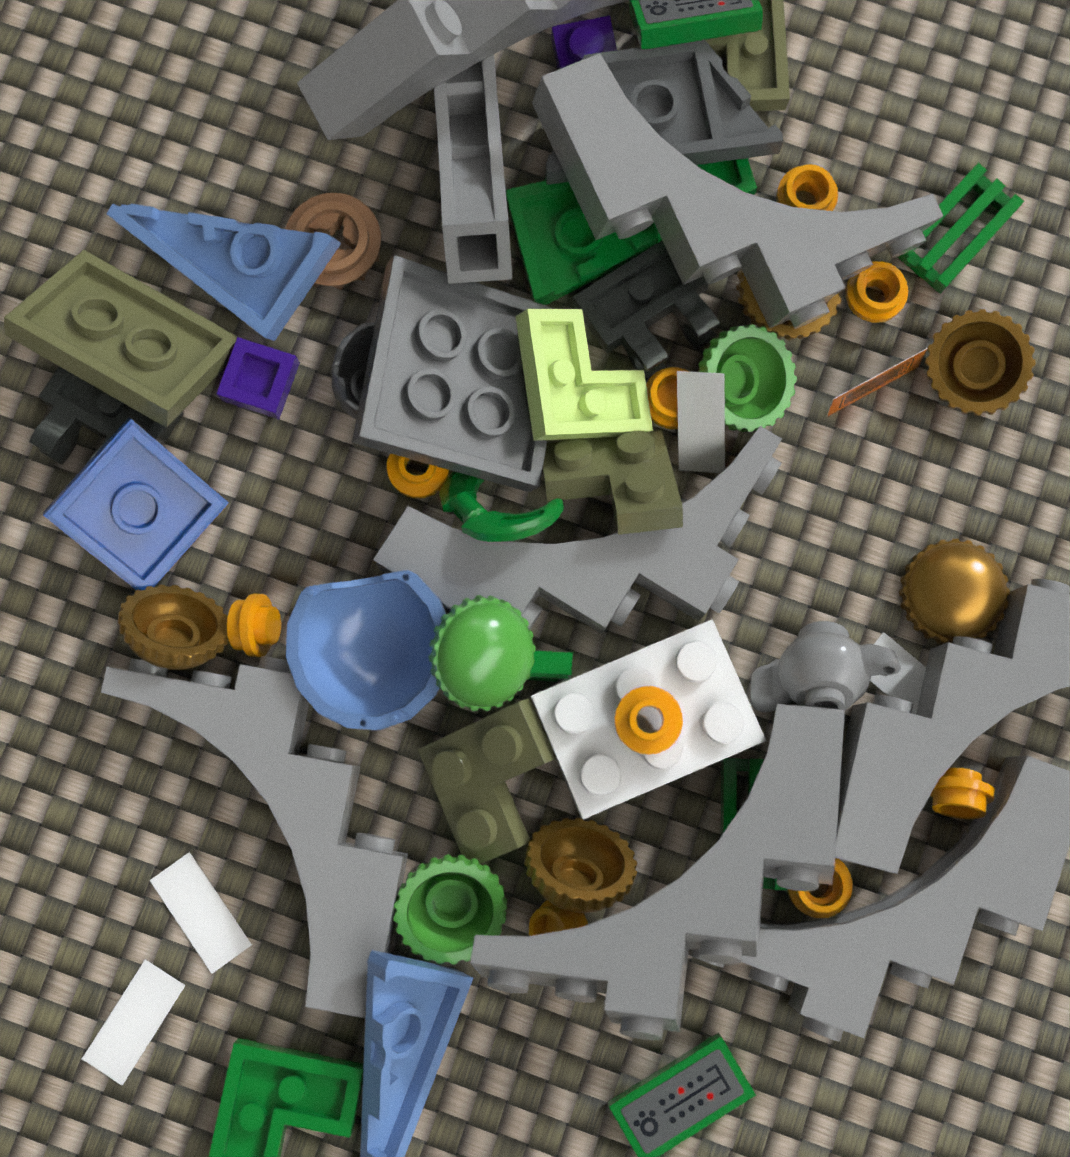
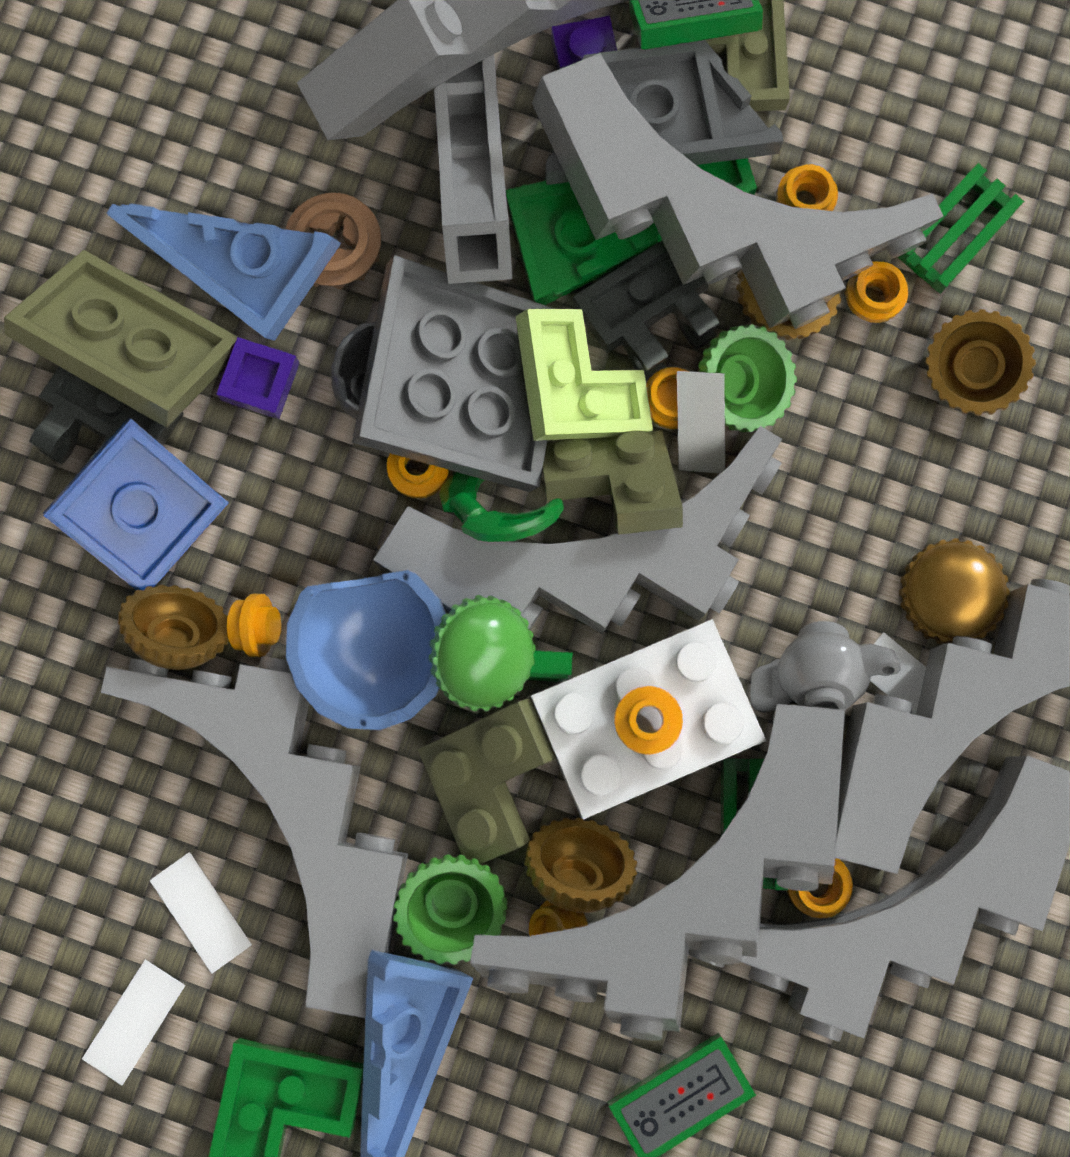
sticker [827,348,928,417] -> none
light orange plate [930,768,995,819] -> none

